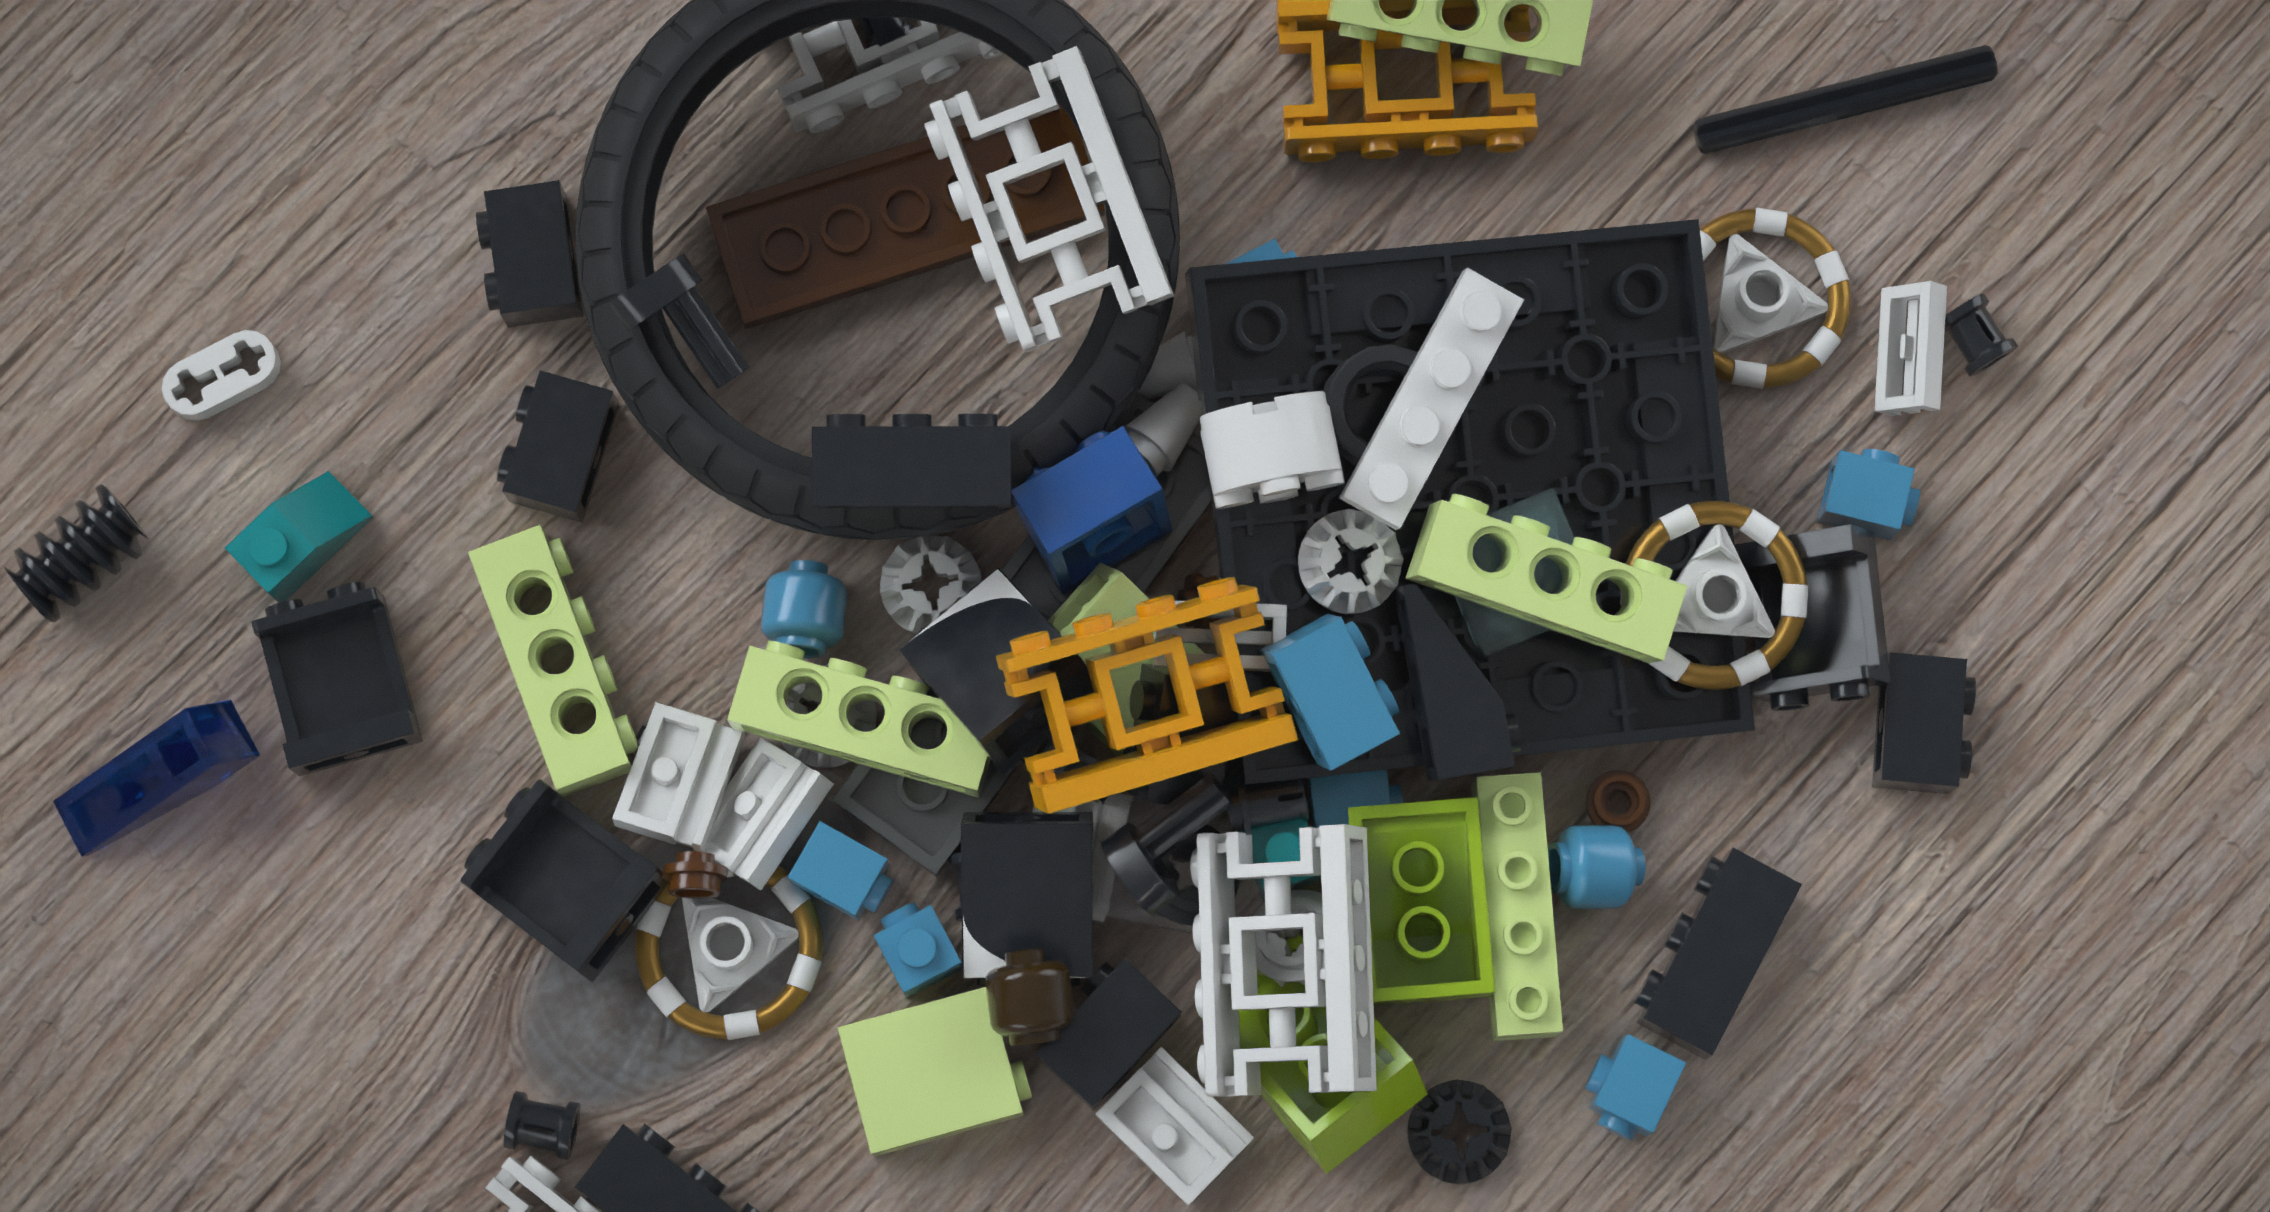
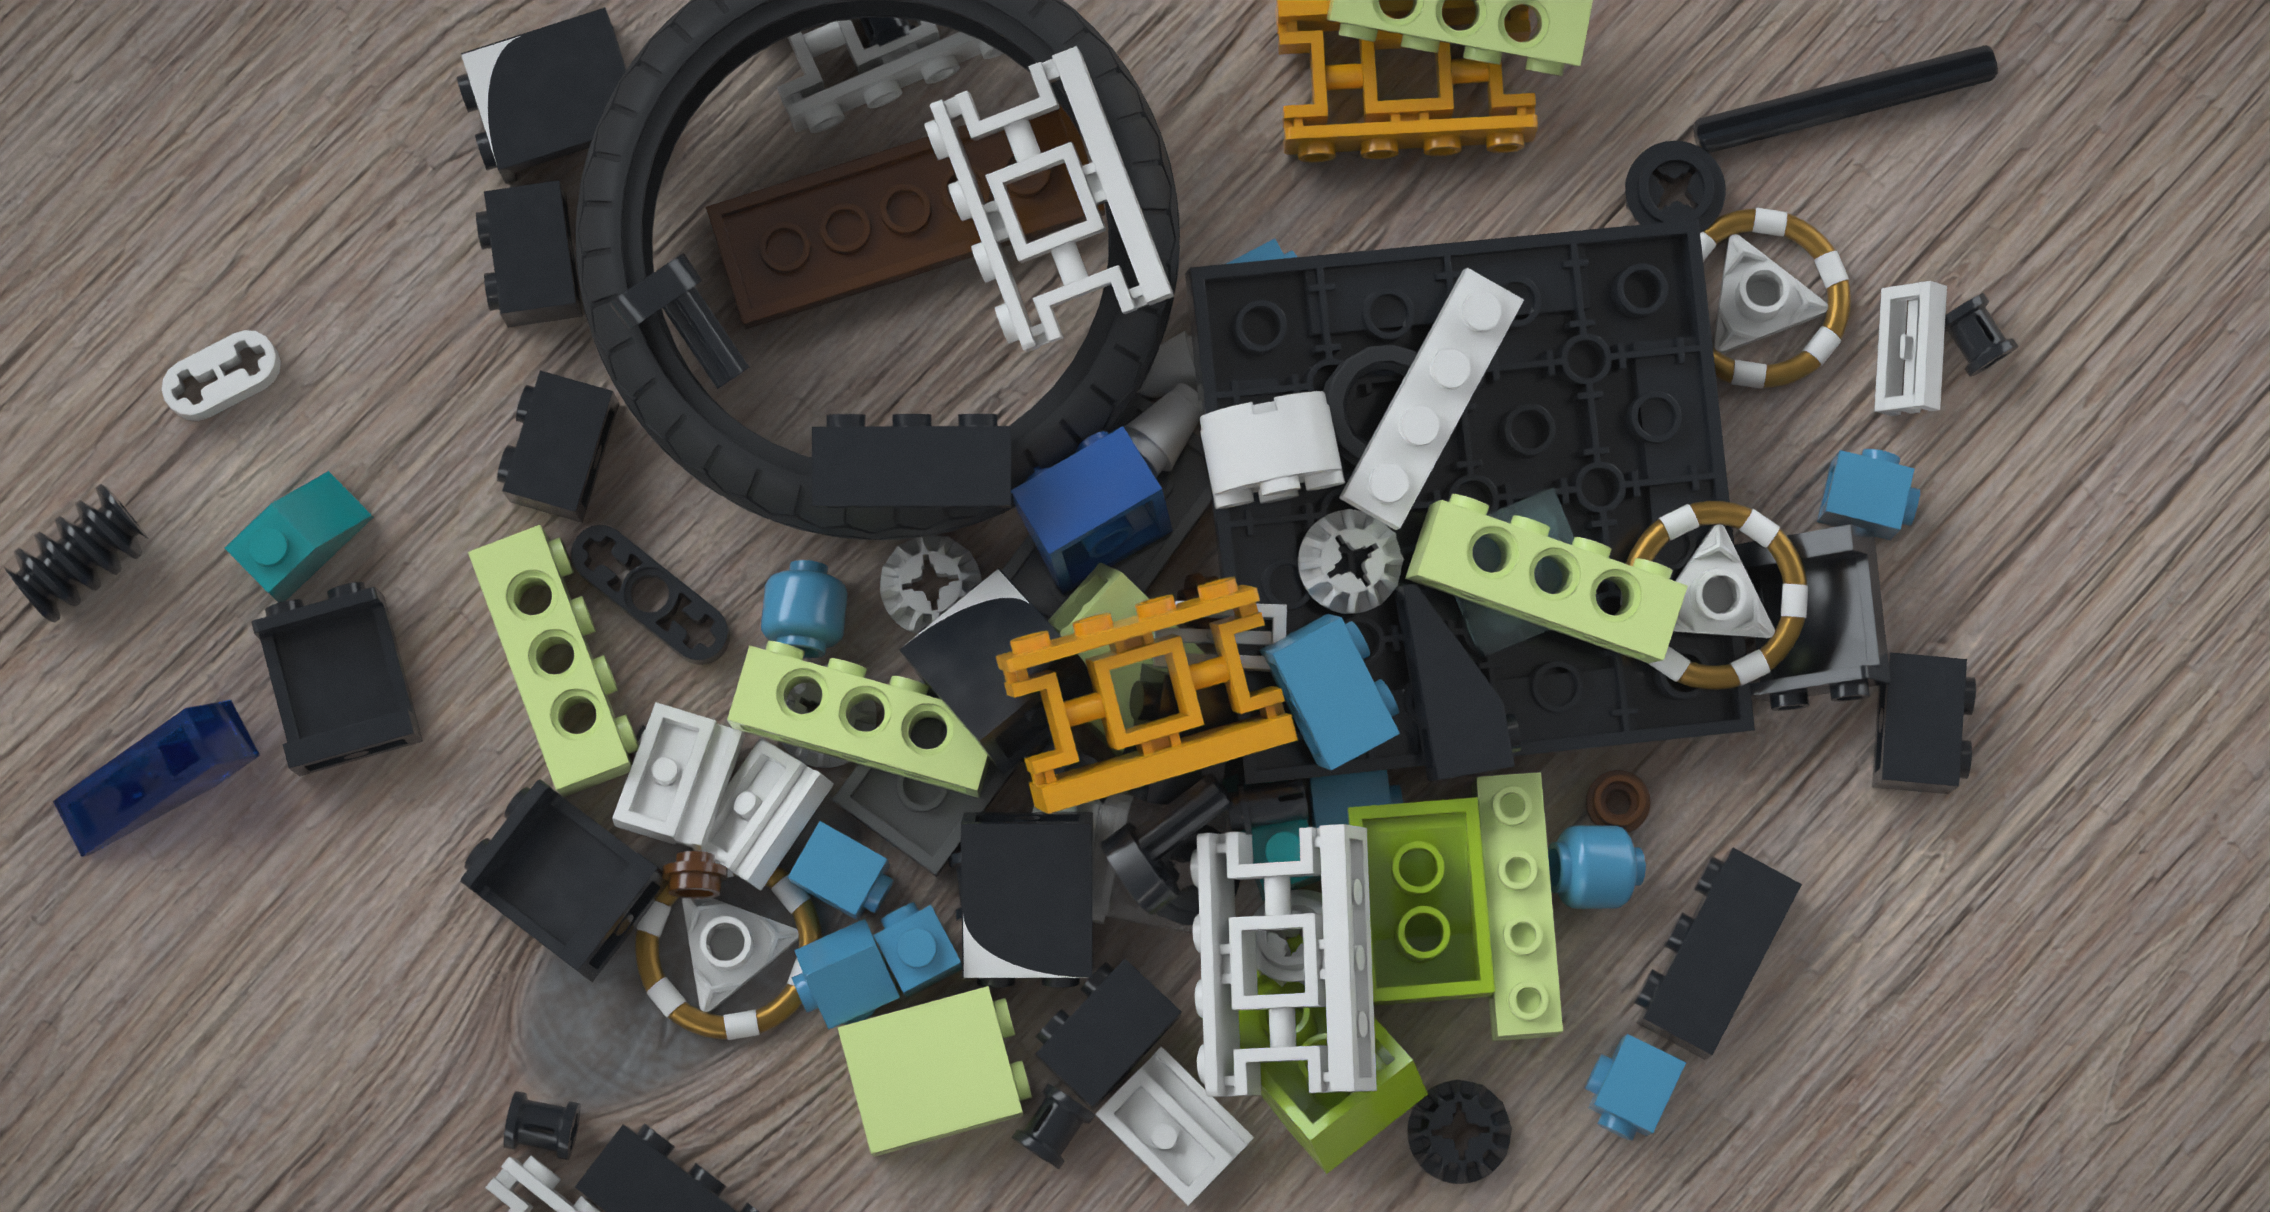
dark brown head [985,948,1075,1045] -> none
none -> black panel [456,7,627,184]
none -> black beam [571,525,730,665]
none -> dark azure brick [791,919,900,1030]
none -> black bush [1011,1084,1095,1169]
none -> black gear [1625,141,1726,233]

